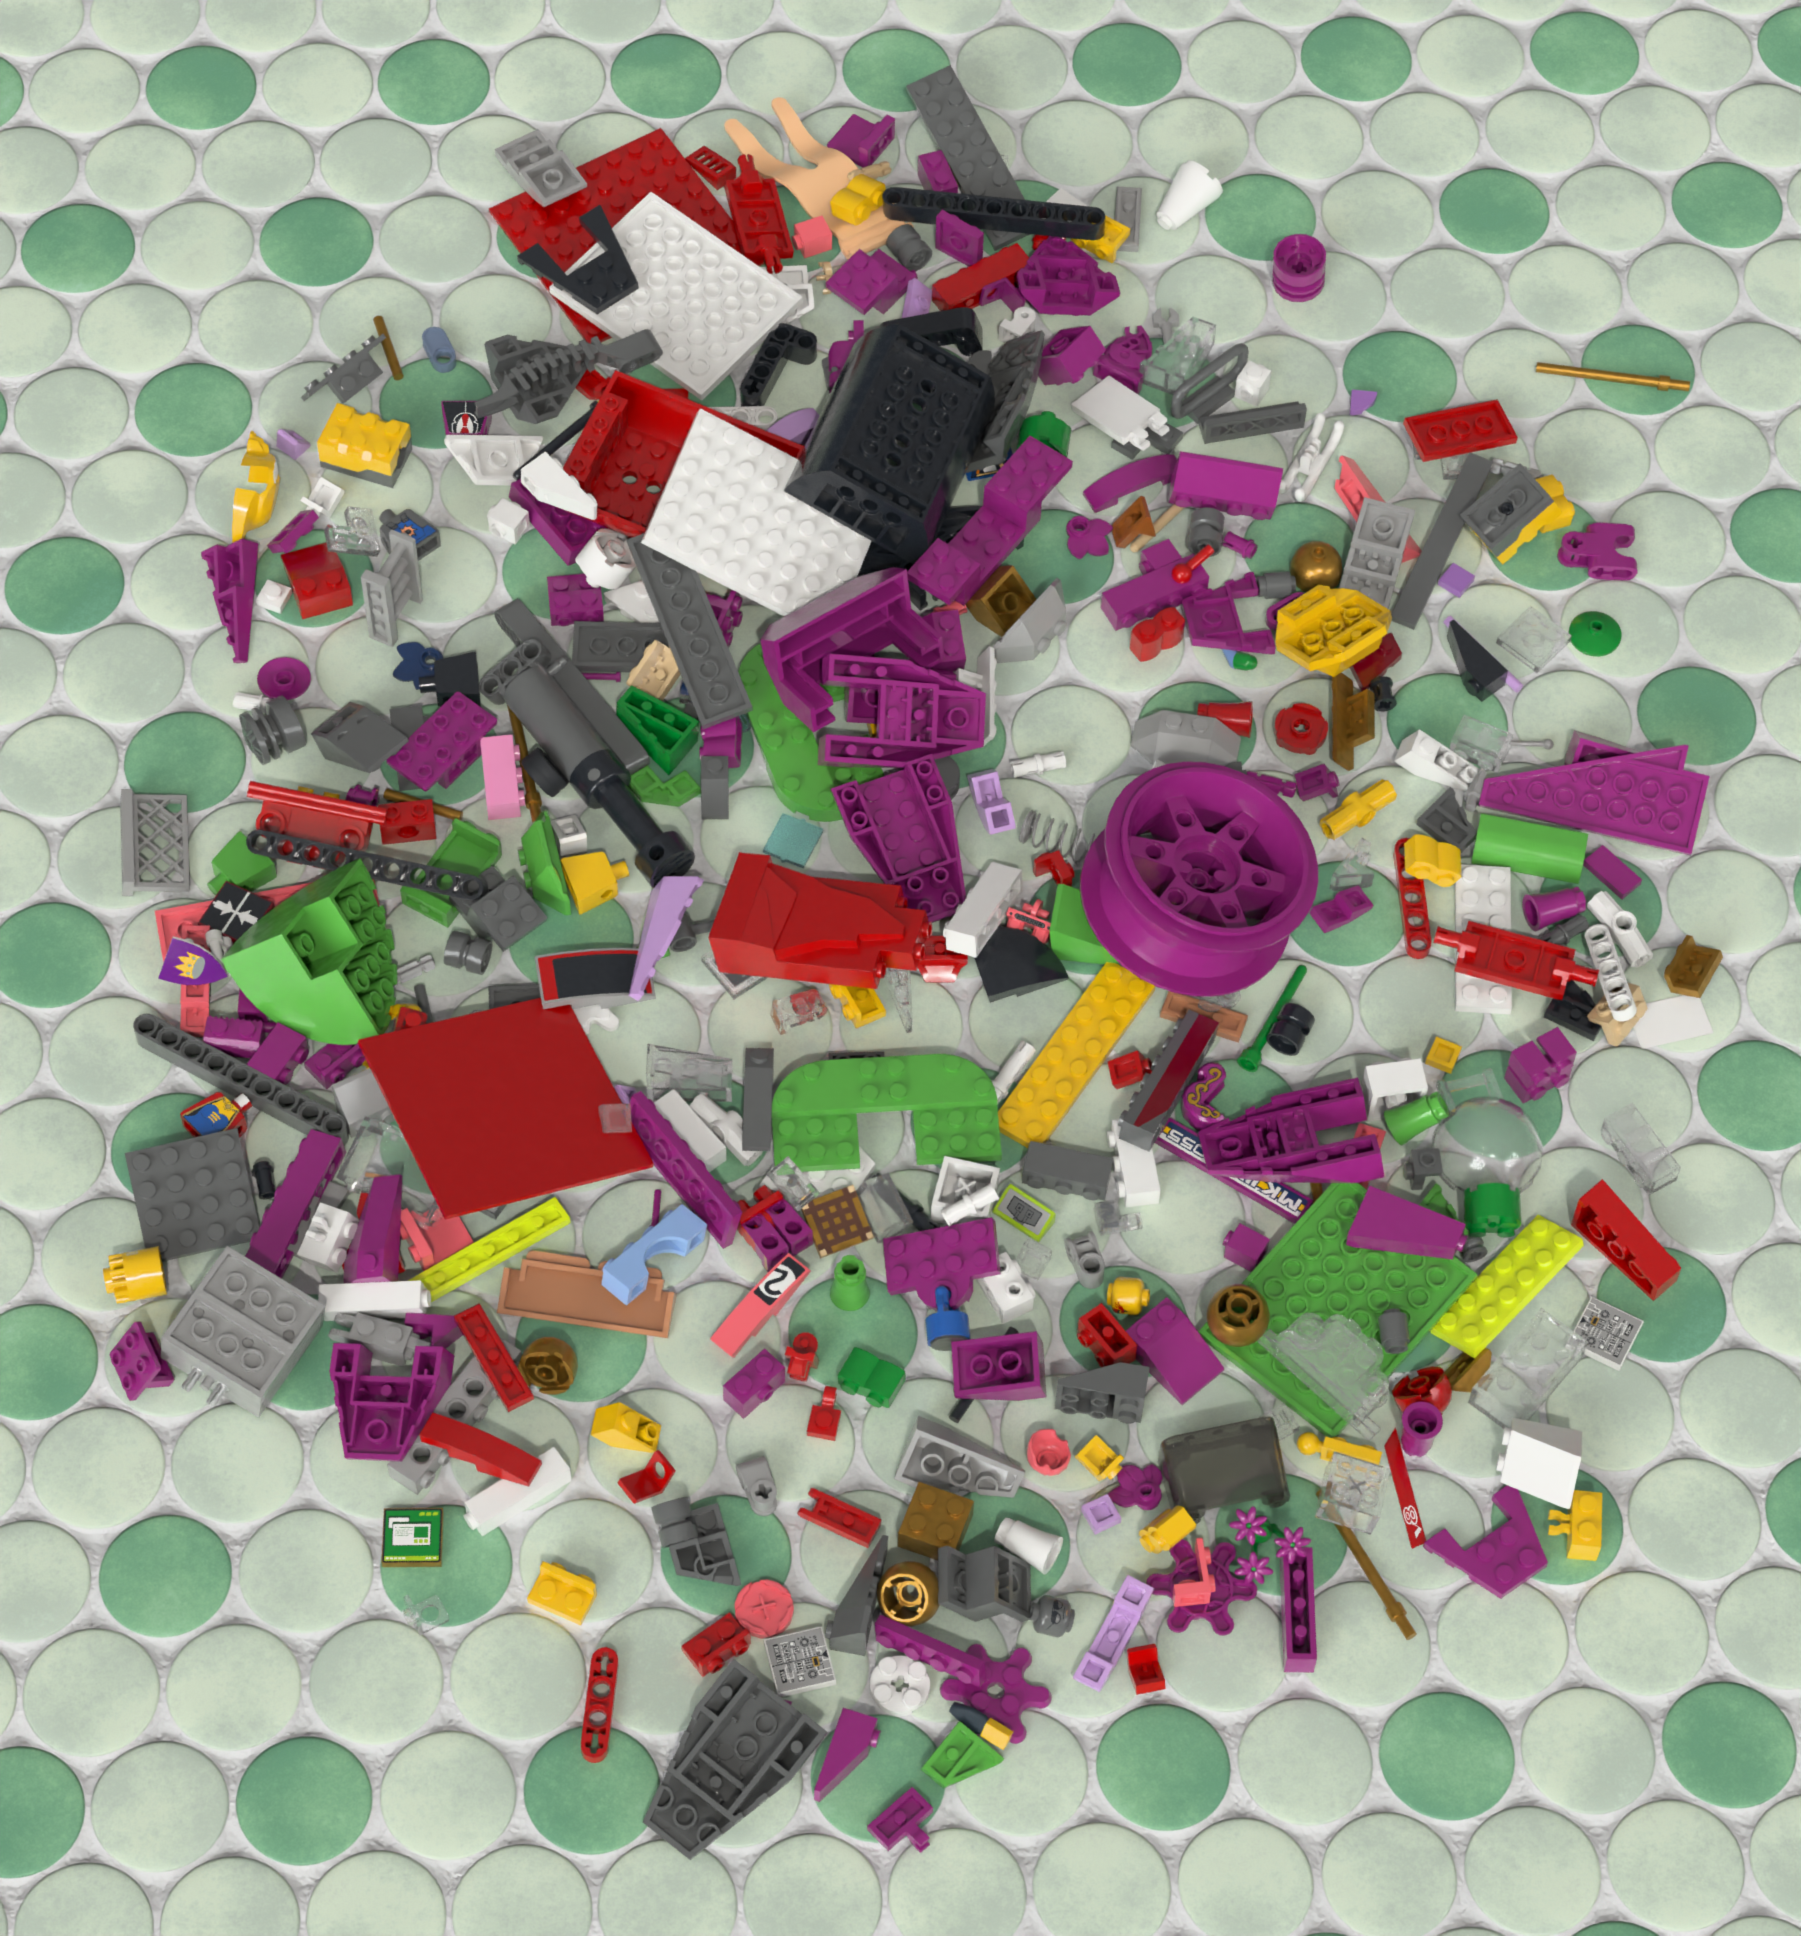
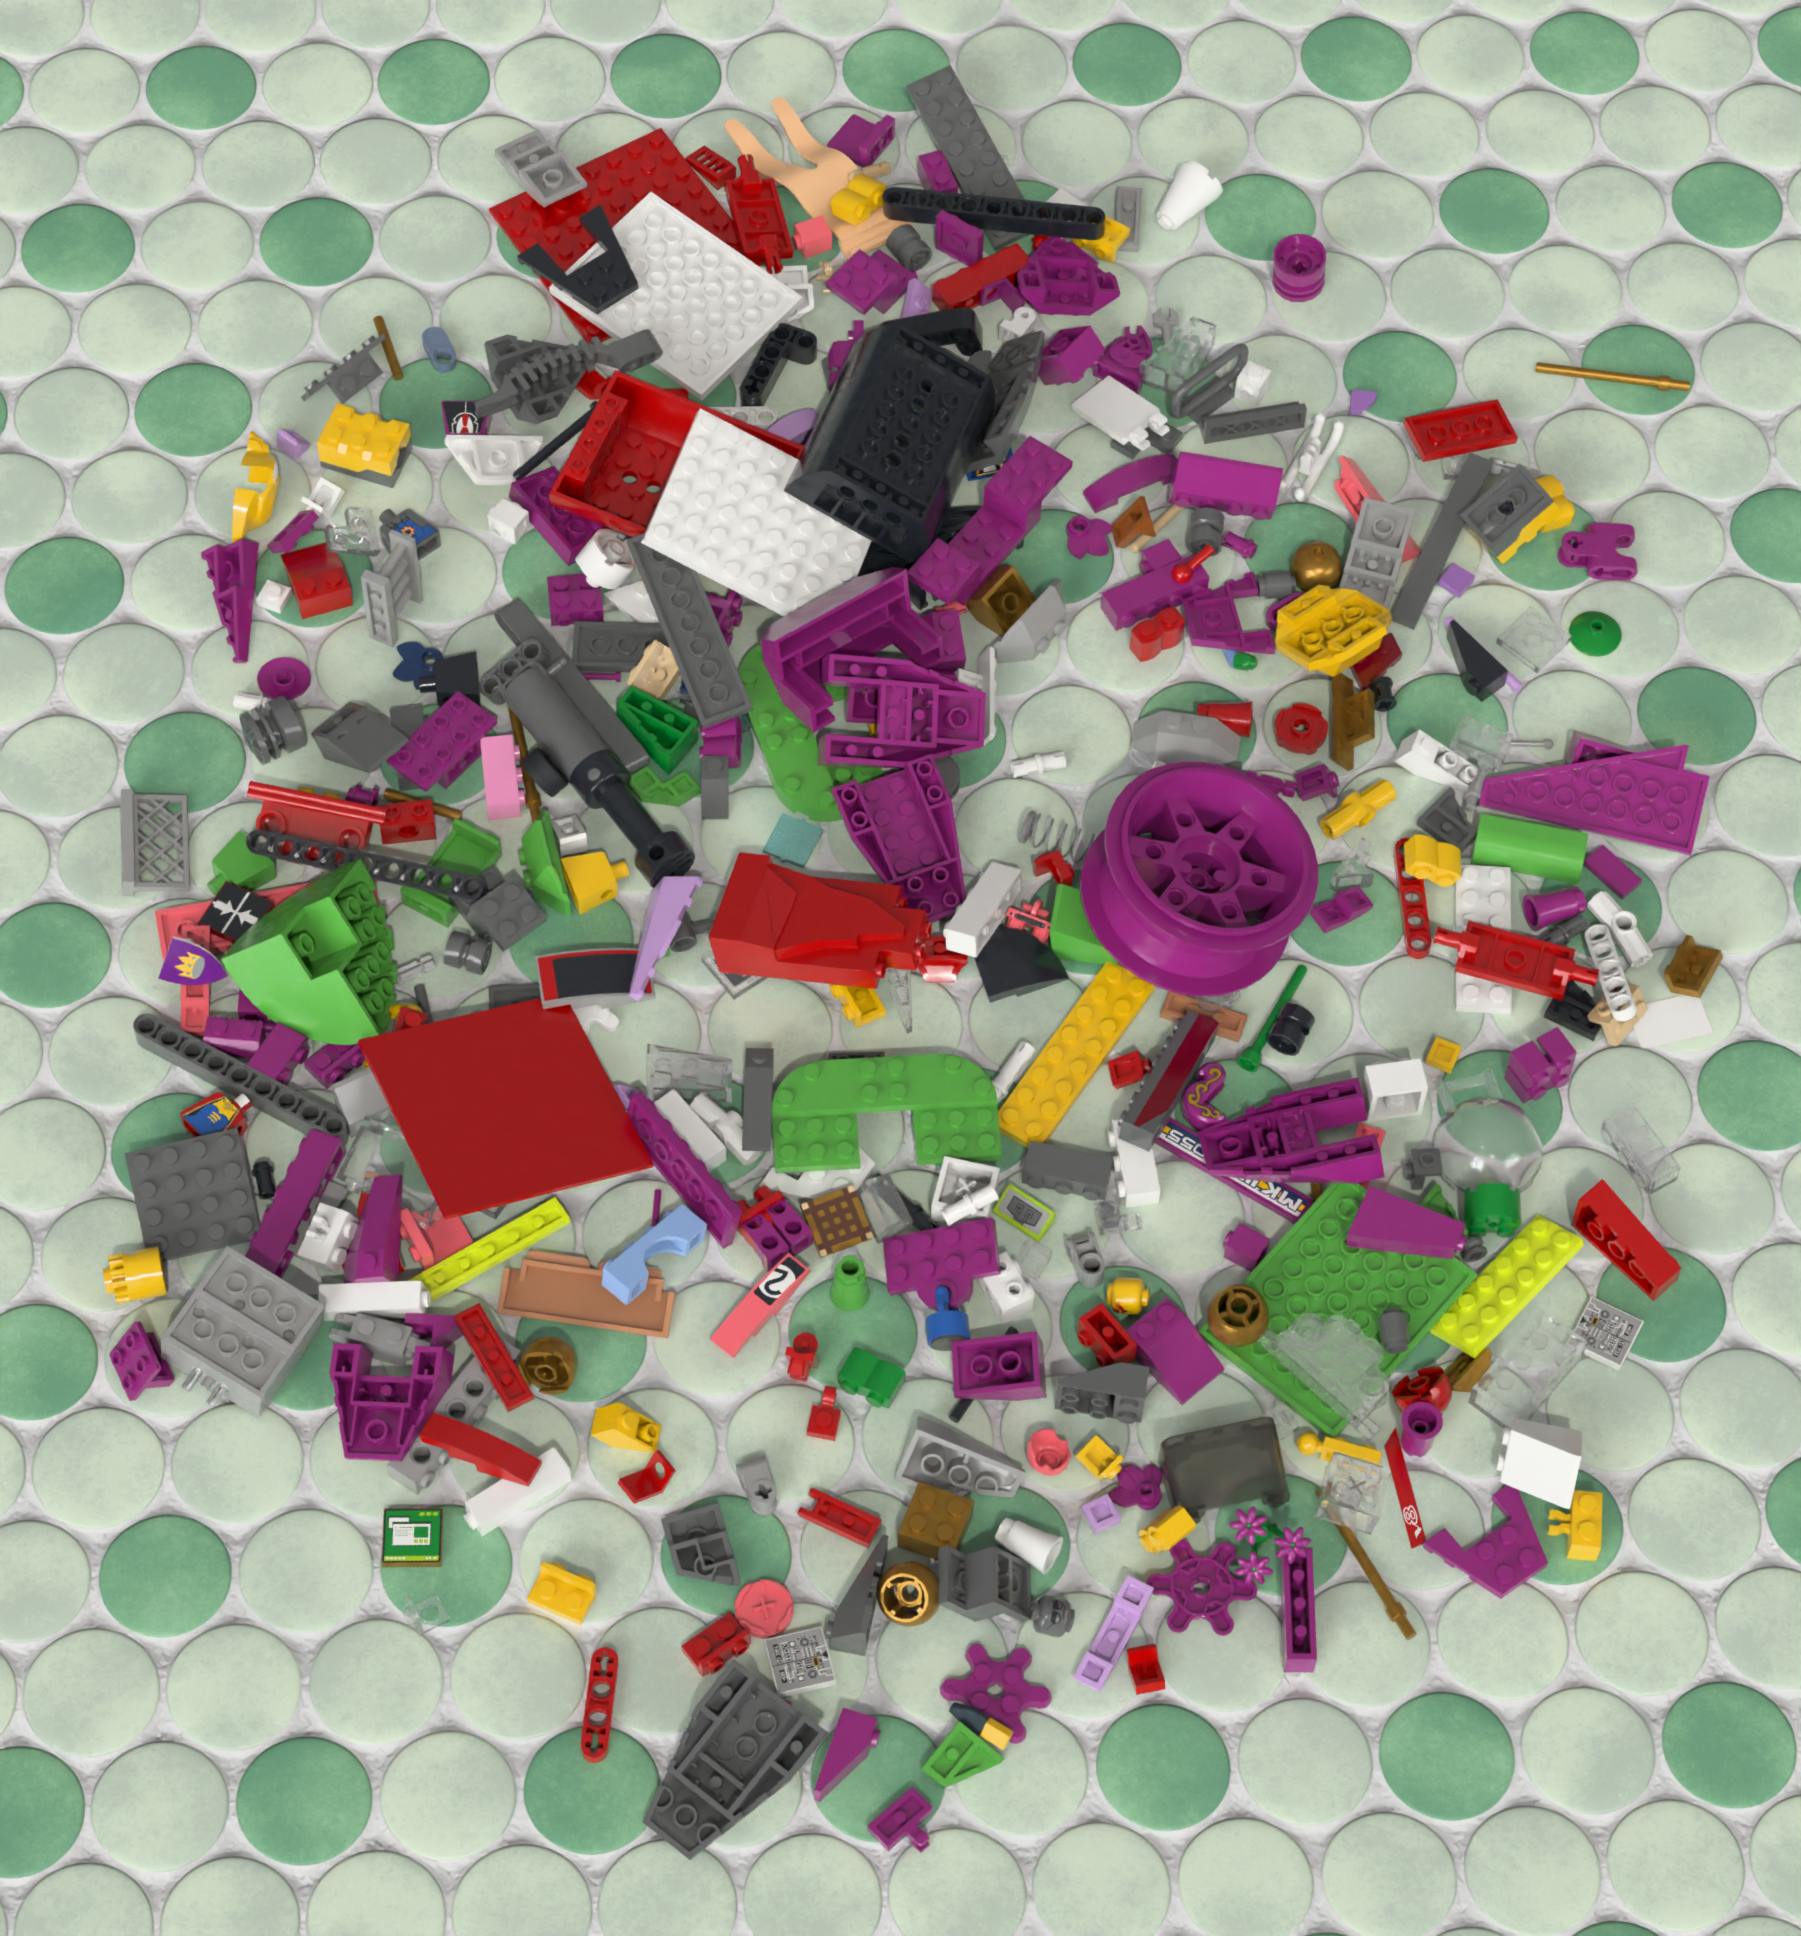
white piece [205,929,233,975] -> none
white slope [521,452,598,520] -> none
clear slope [598,1104,632,1133] -> none
dark grey wheel [651,1497,699,1548] -> none
magenta brick [723,1348,785,1419] -> none
clear slope [766,1156,820,1211] -> none
clear leg [770,989,828,1035] -> none
white plate [870,1655,930,1716] -> none
magenta plate [875,1615,986,1687] -> none
lavender brick [967,769,1016,835] -> none
green brick [1016,411,1072,457] -> none
coral bracket [1172,1538,1215,1607] -> none
bright green plant [1384,1092,1449,1146] -> none

